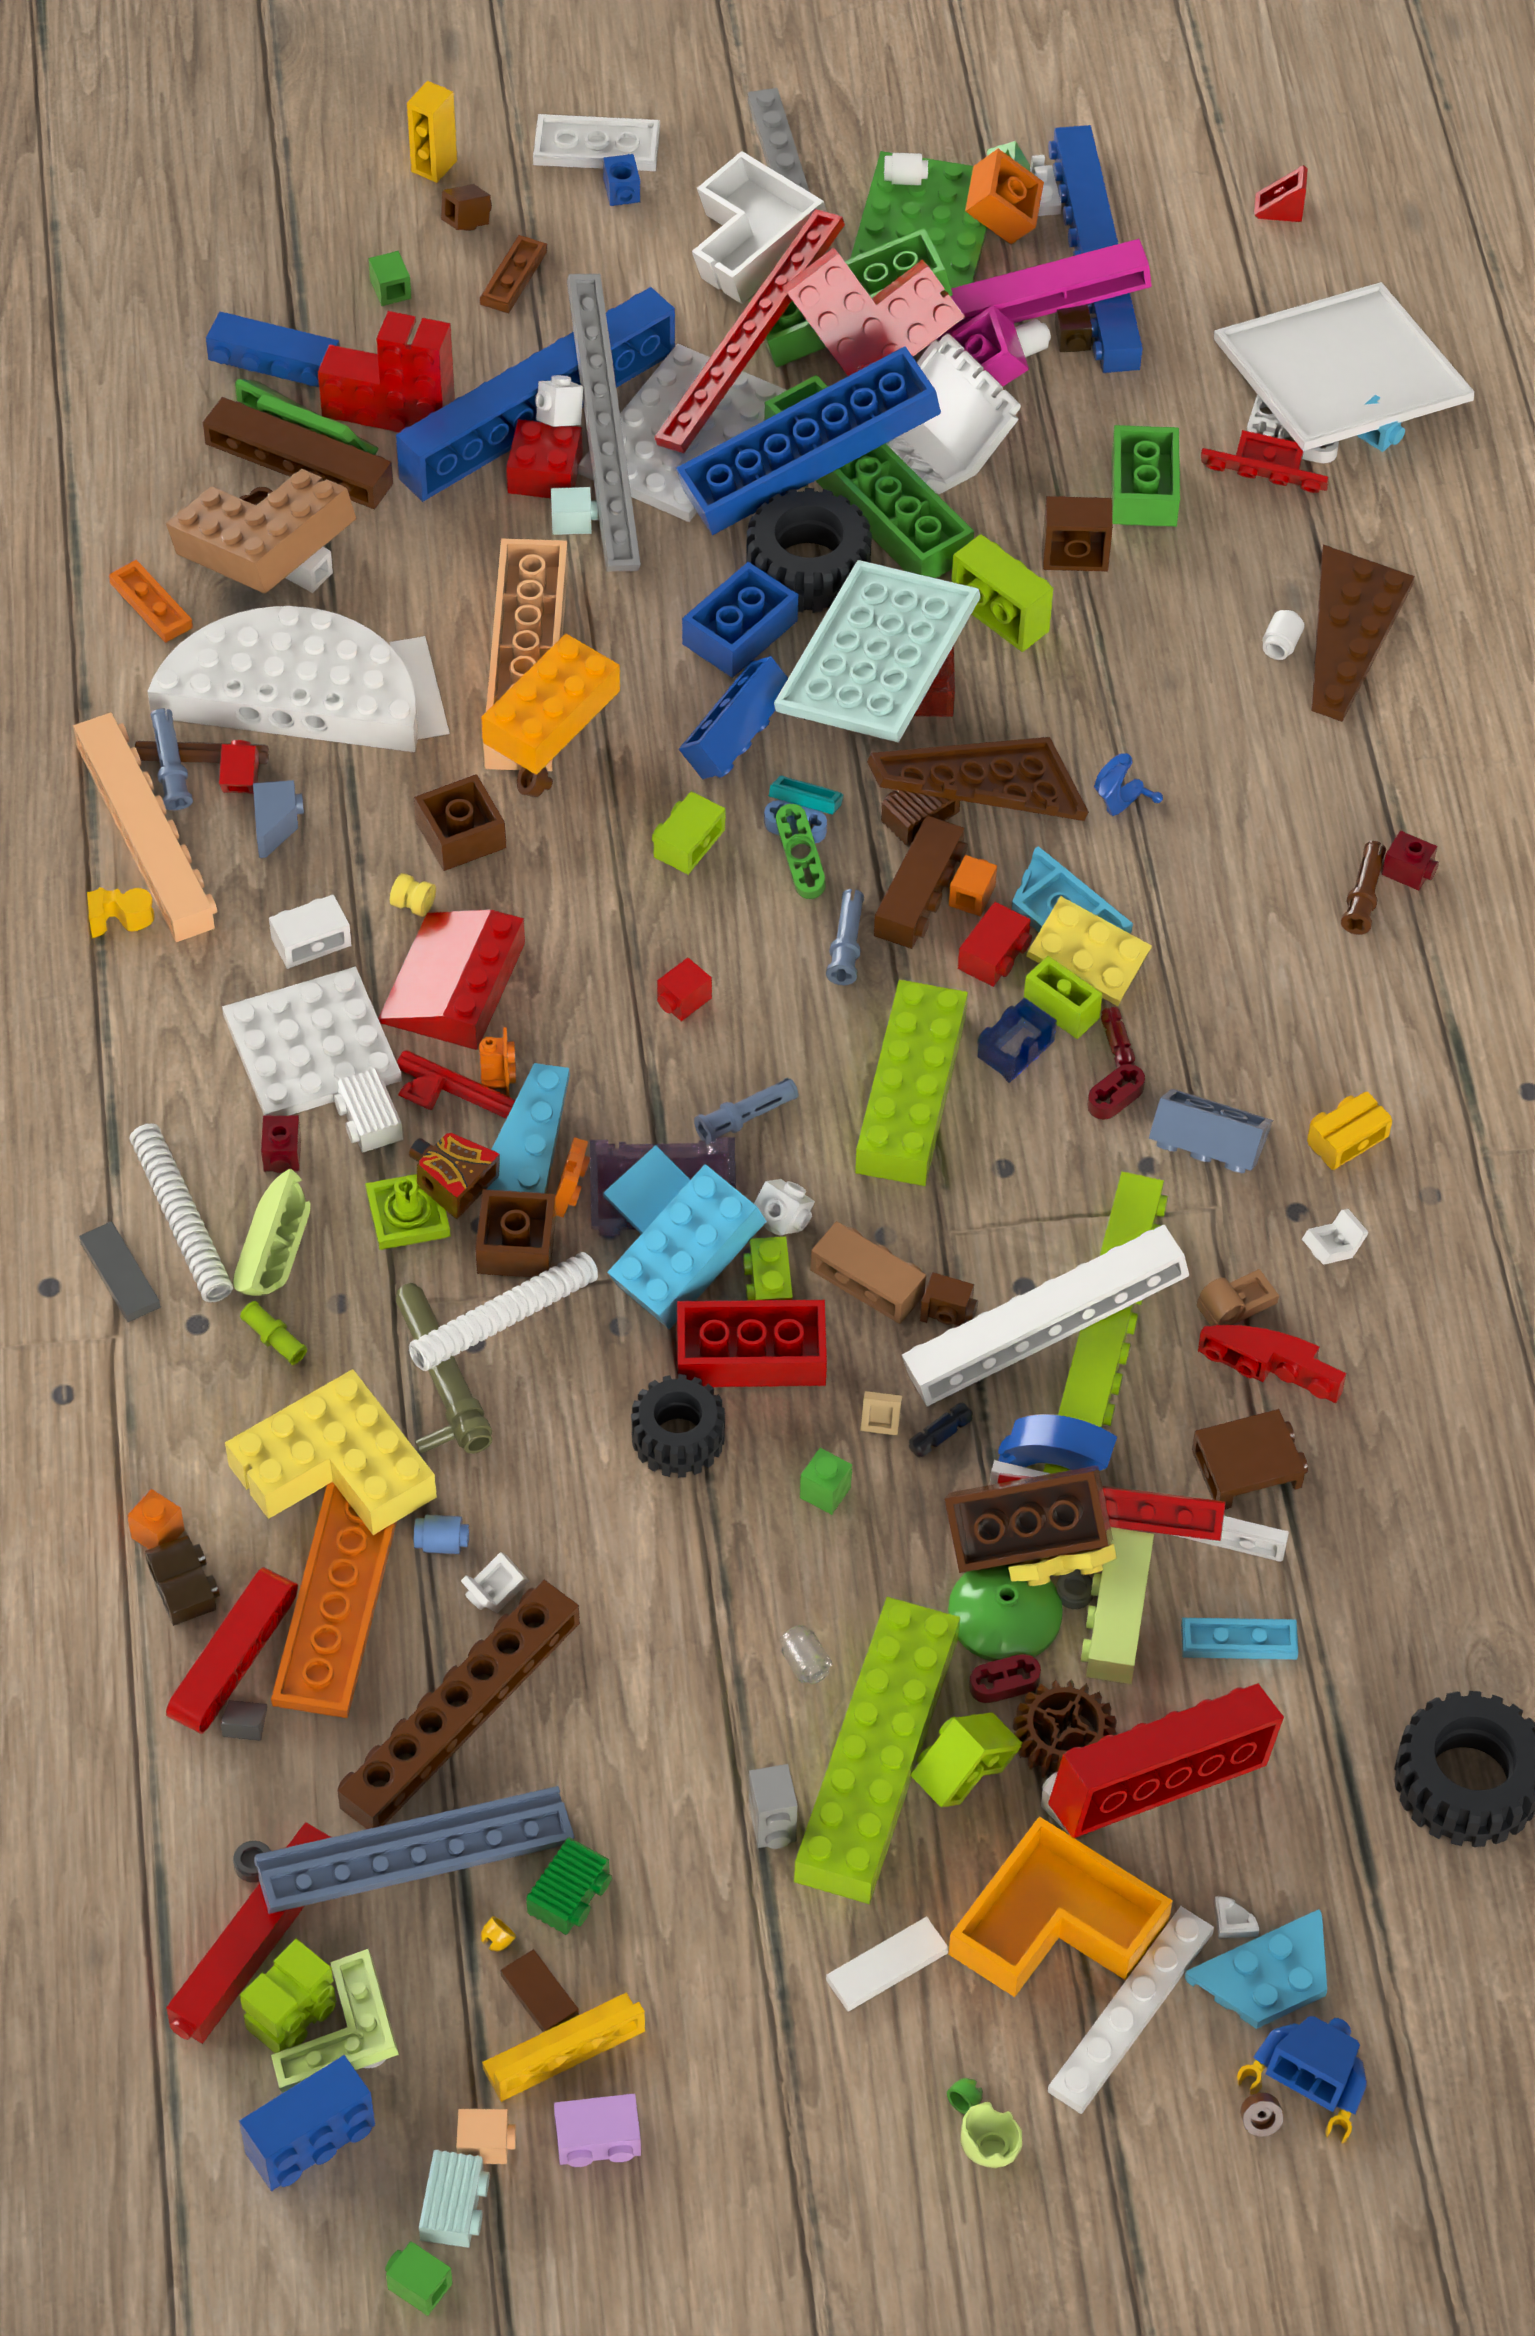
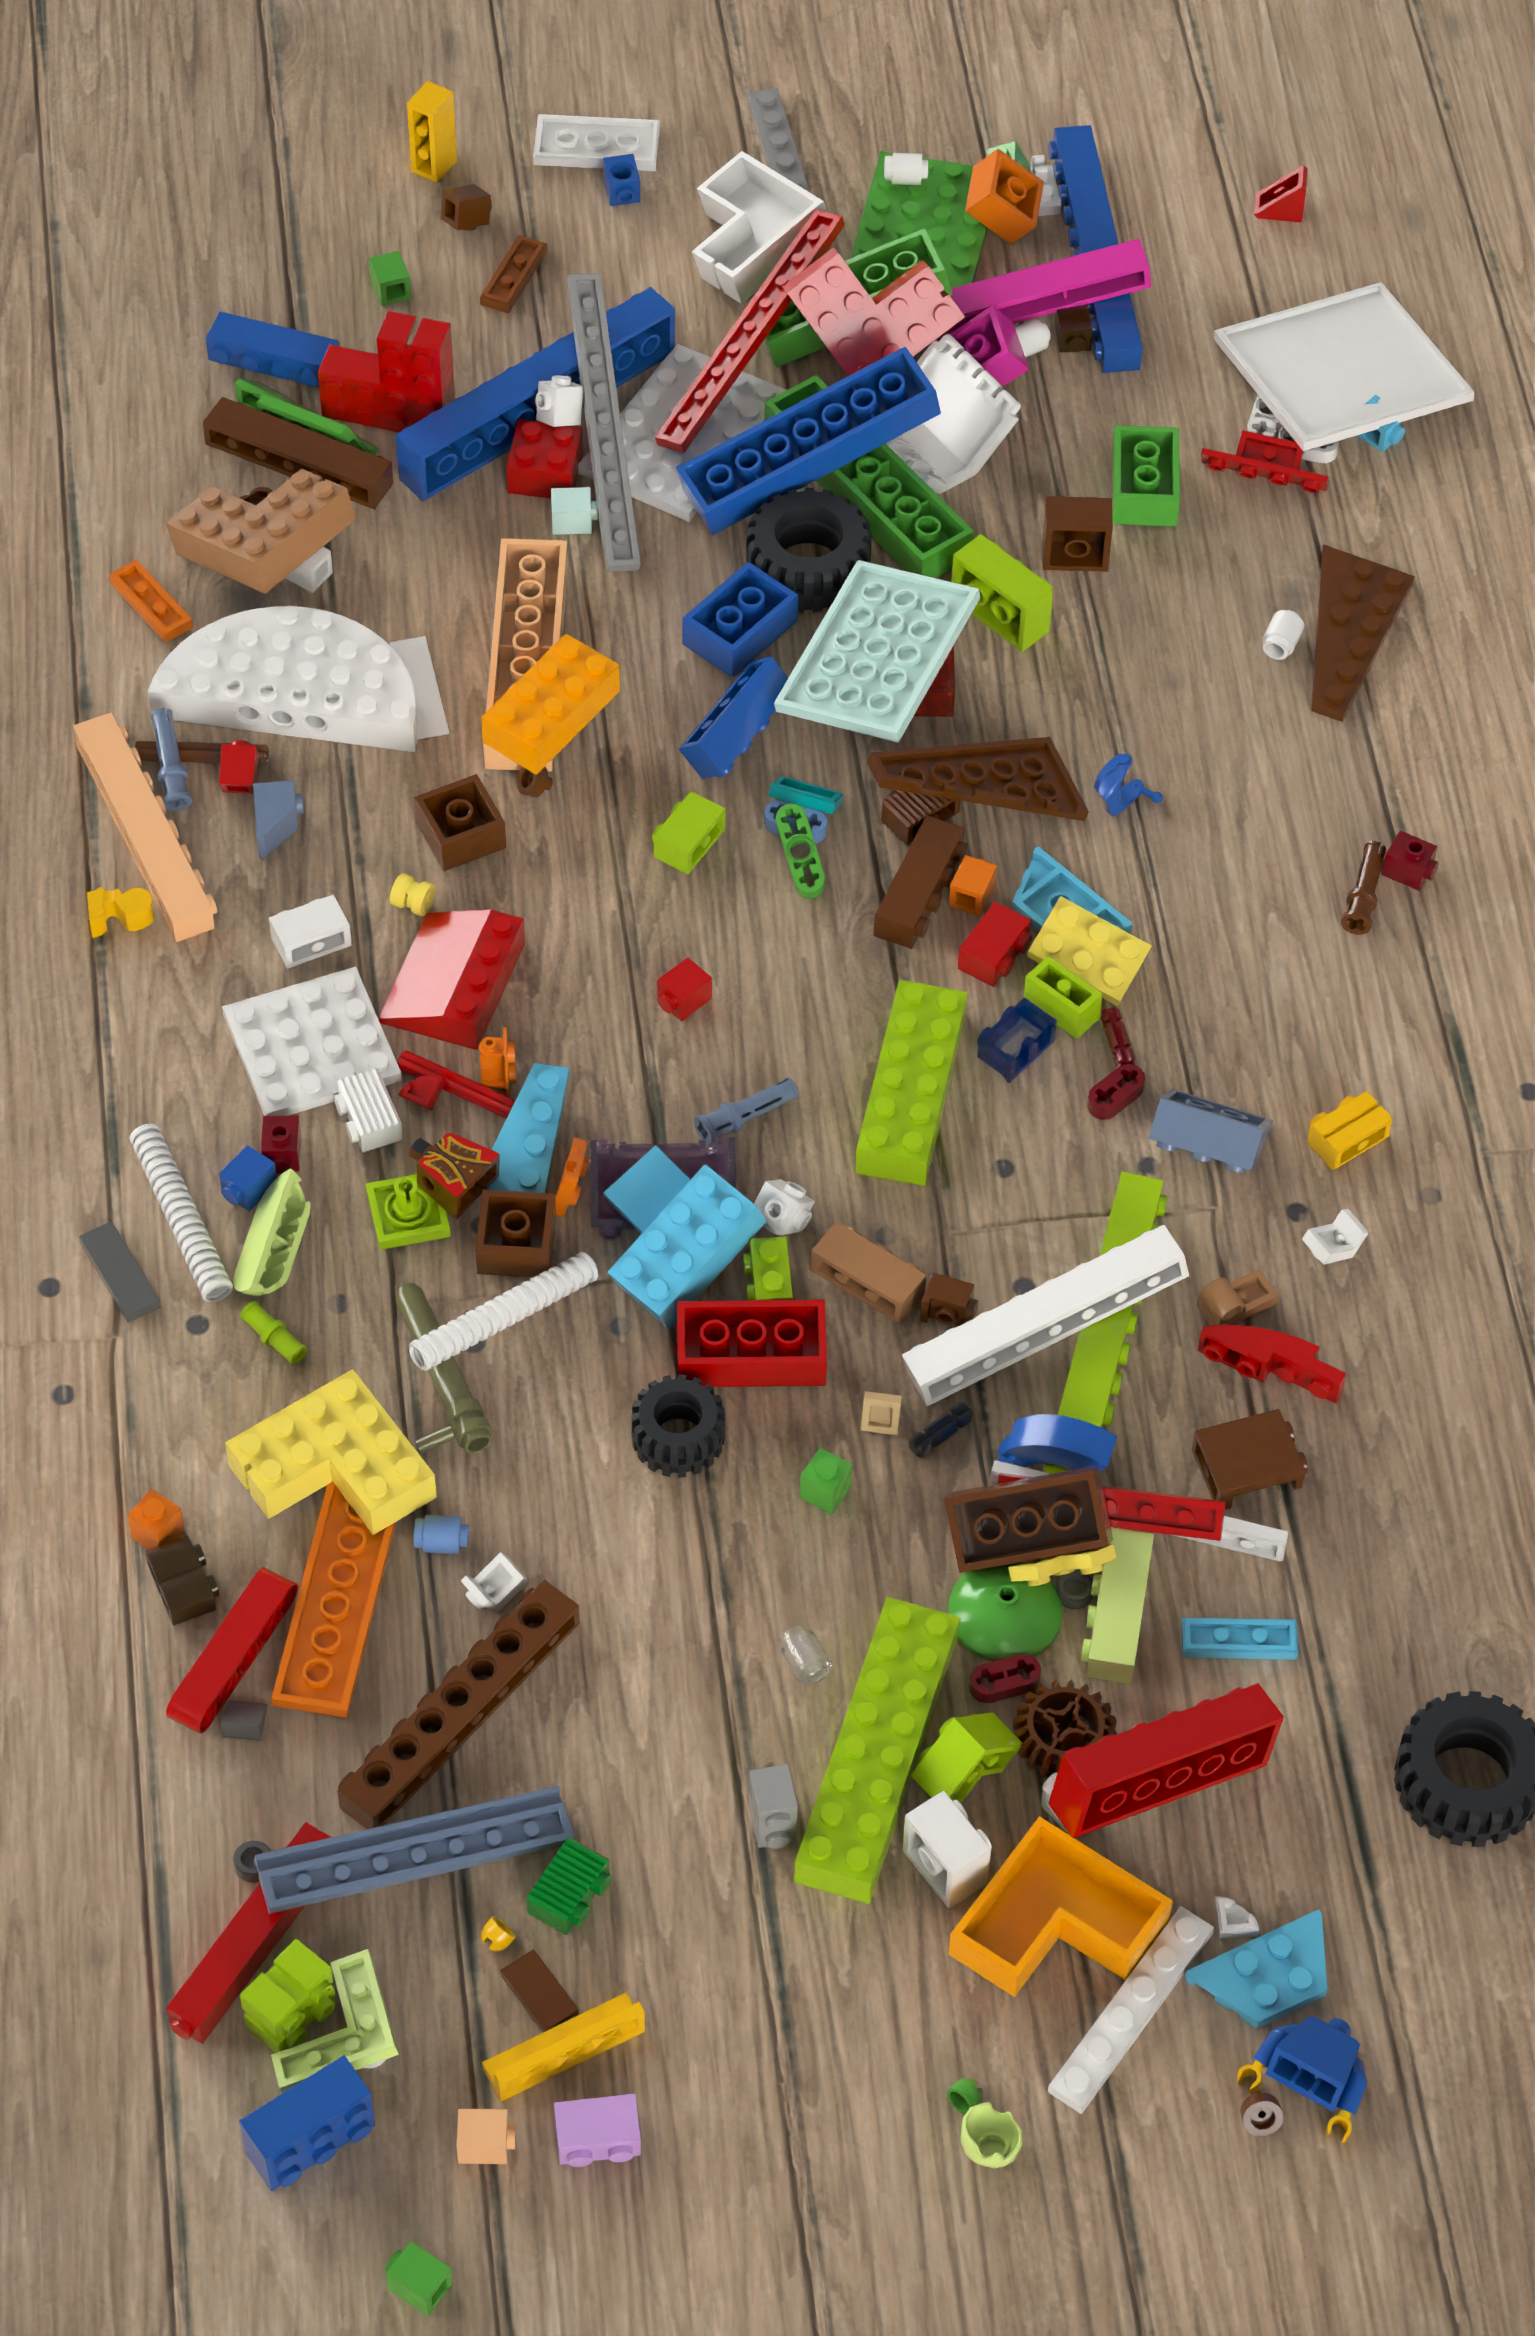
light aqua brick [419,2150,490,2248] -> none
sand blue pin [826,889,864,985] -> none
white tile [826,1916,949,2012] -> none
none -> blue brick [219,1145,277,1211]
none -> white brick [902,1790,992,1909]

